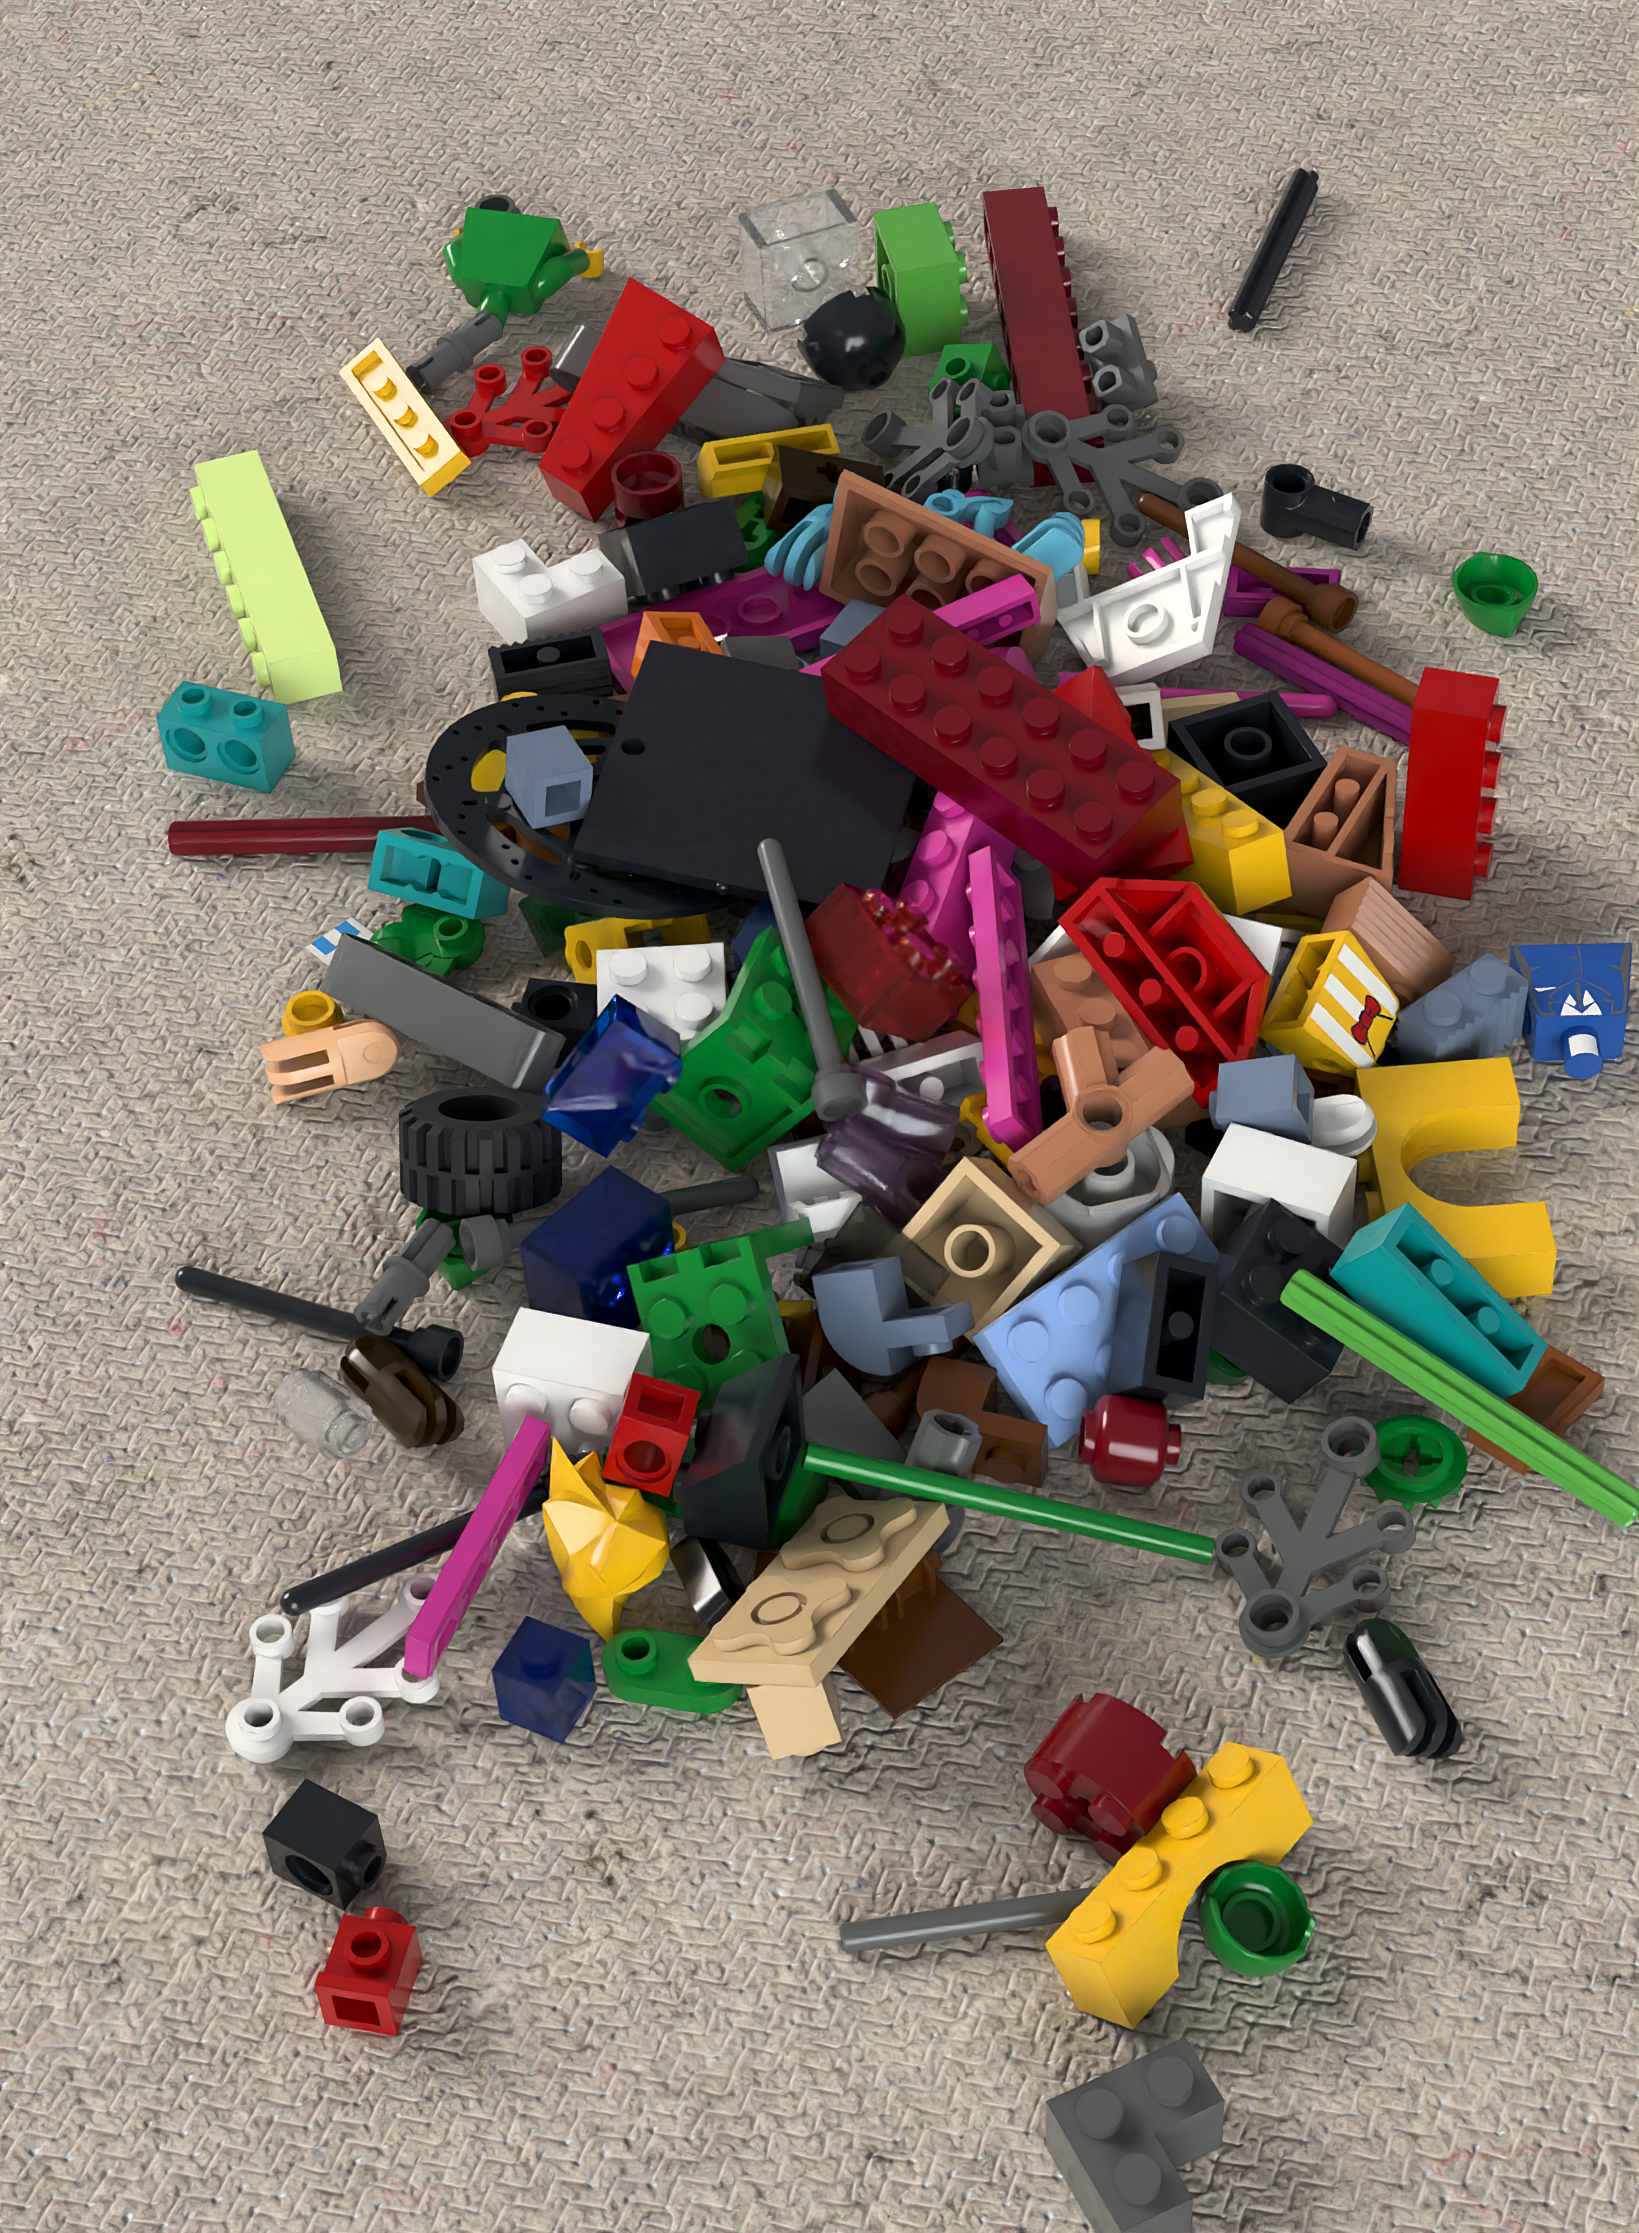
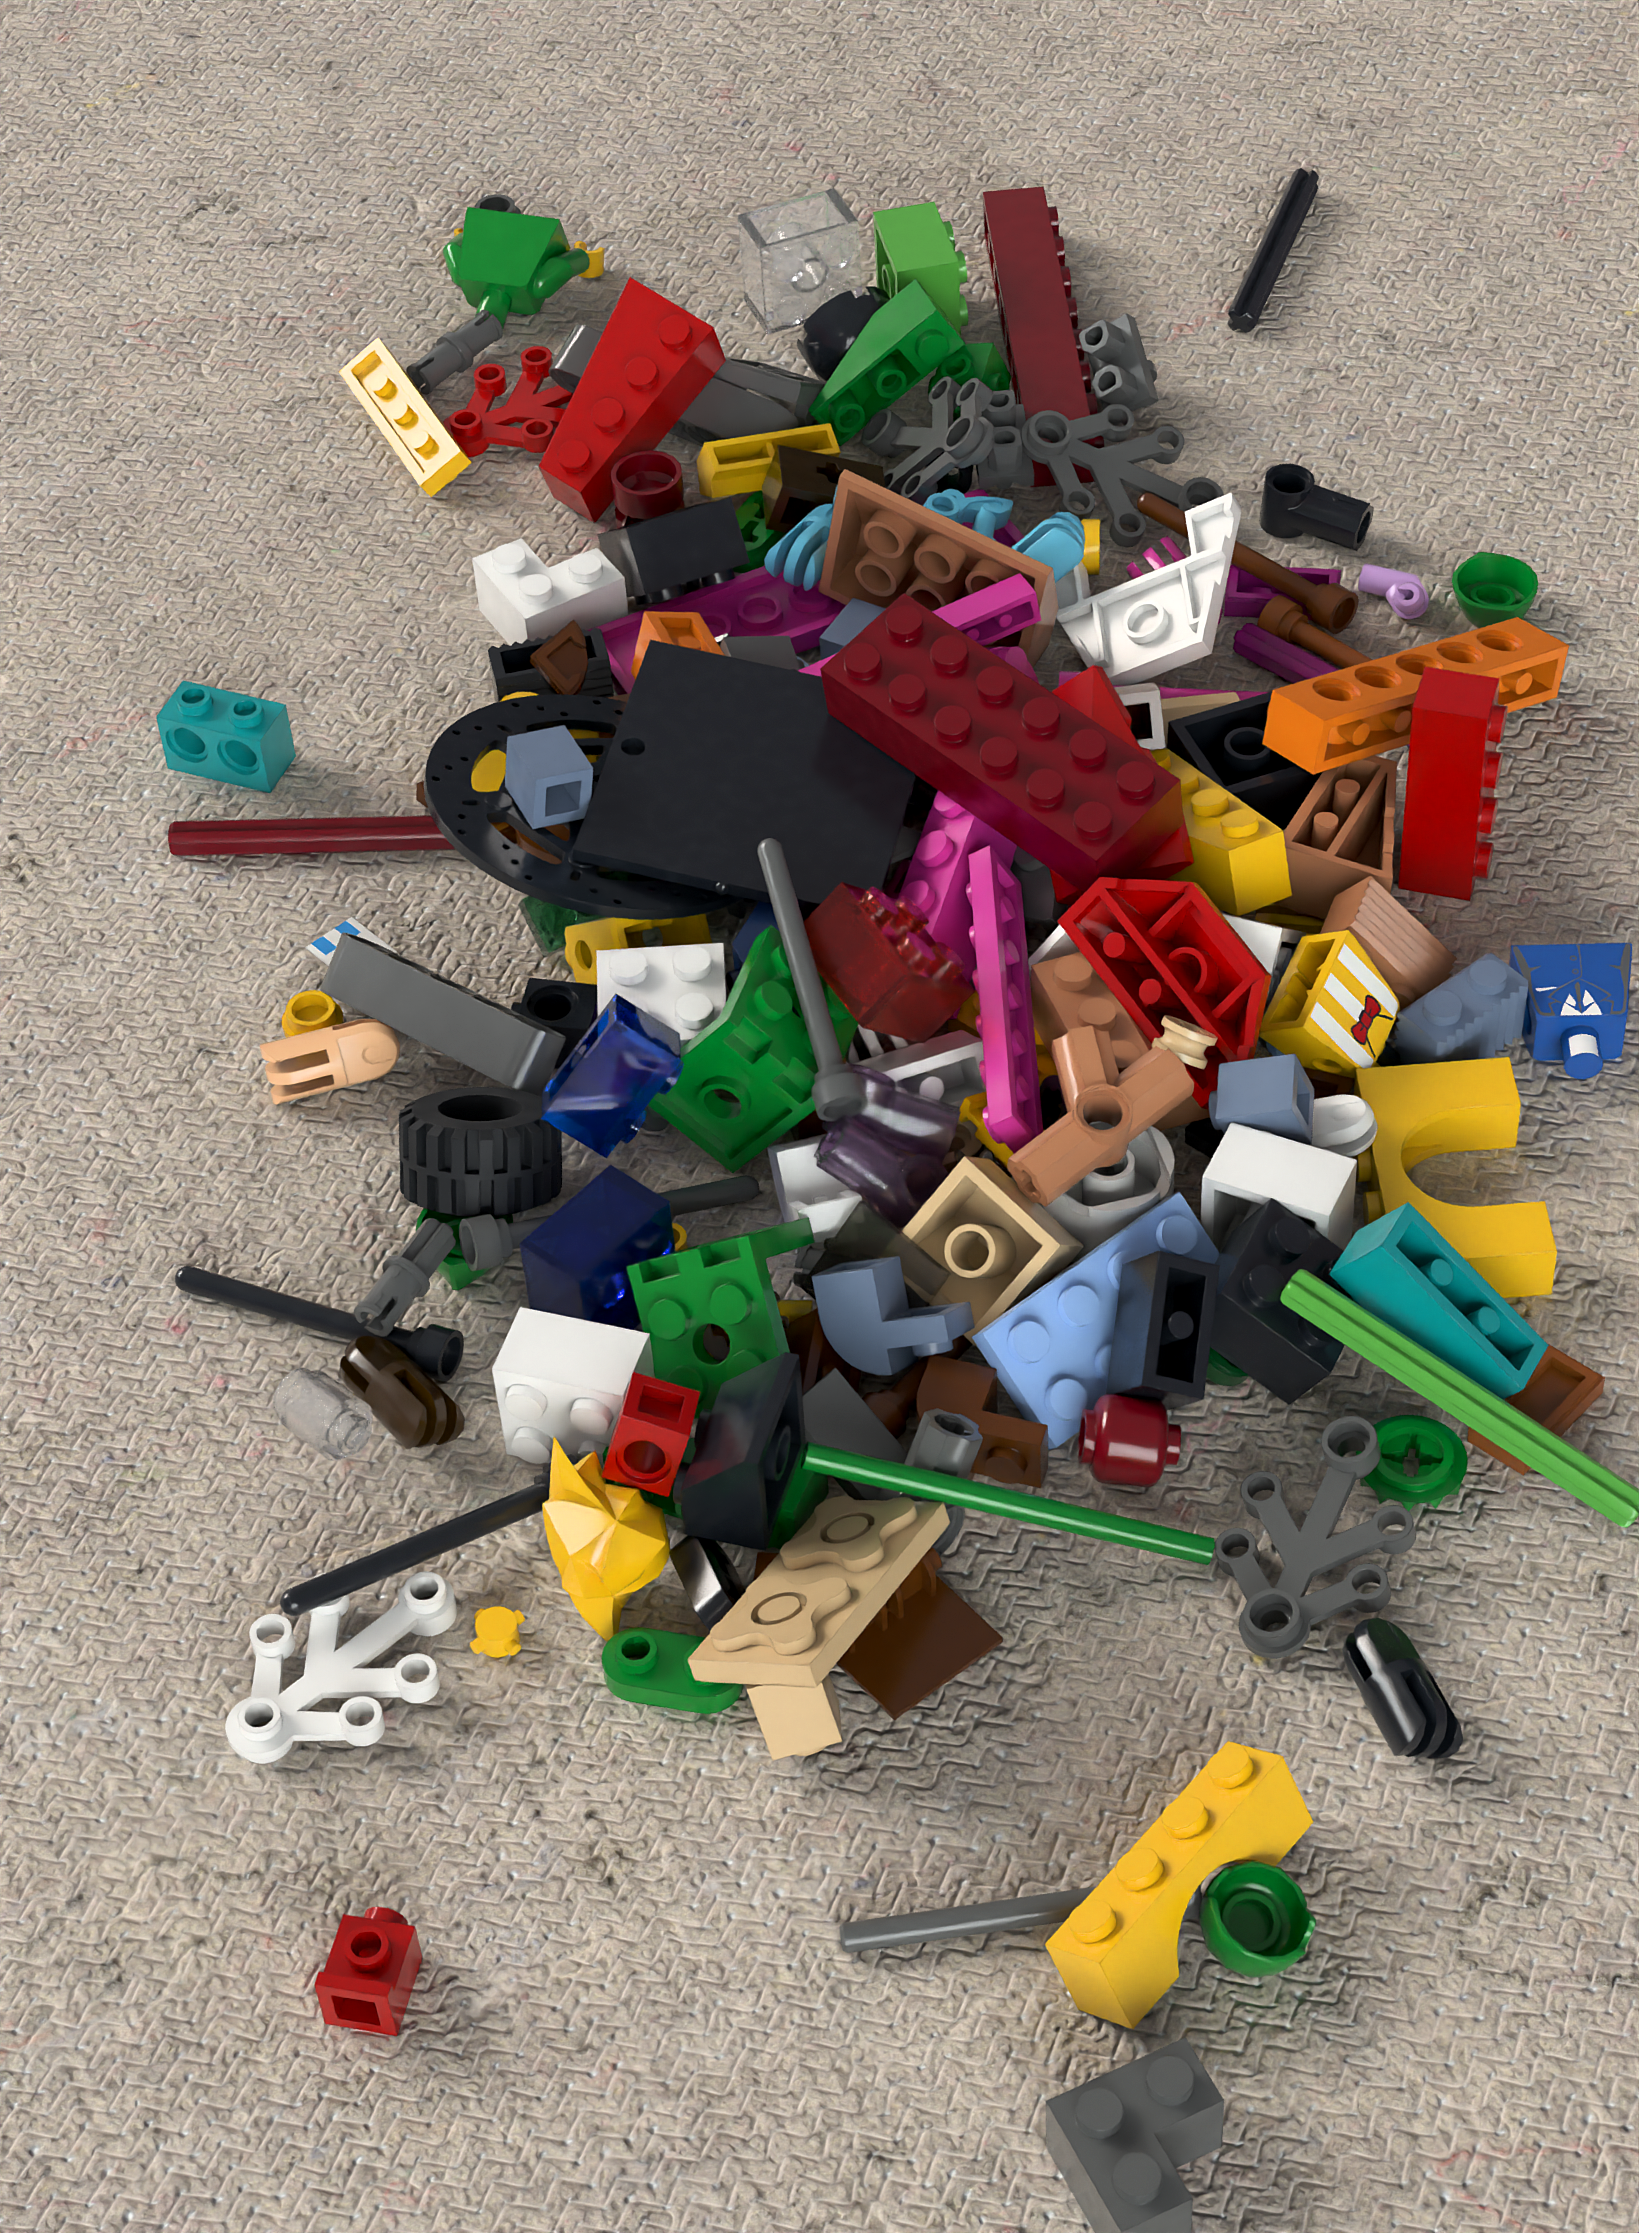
yellowish green brick [189,449,343,705] -> none
black brick [262,1779,387,1911] -> none
teal brick [367,827,511,920] -> none
green plate [369,903,486,978] -> none
dark pink tile [403,1415,551,1680] -> none
clear blue brick [491,1615,597,1744] -> none
dark red brick [1024,1693,1197,1867] -> none
none -> yellow piece [470,1606,525,1658]
none -> reddish brown tile [530,620,588,695]
none -> green slope [808,279,966,447]
none -> tan bush [1151,1015,1218,1069]
none -> orange brick [1262,617,1569,775]
none -> lavender arm [1358,563,1429,620]

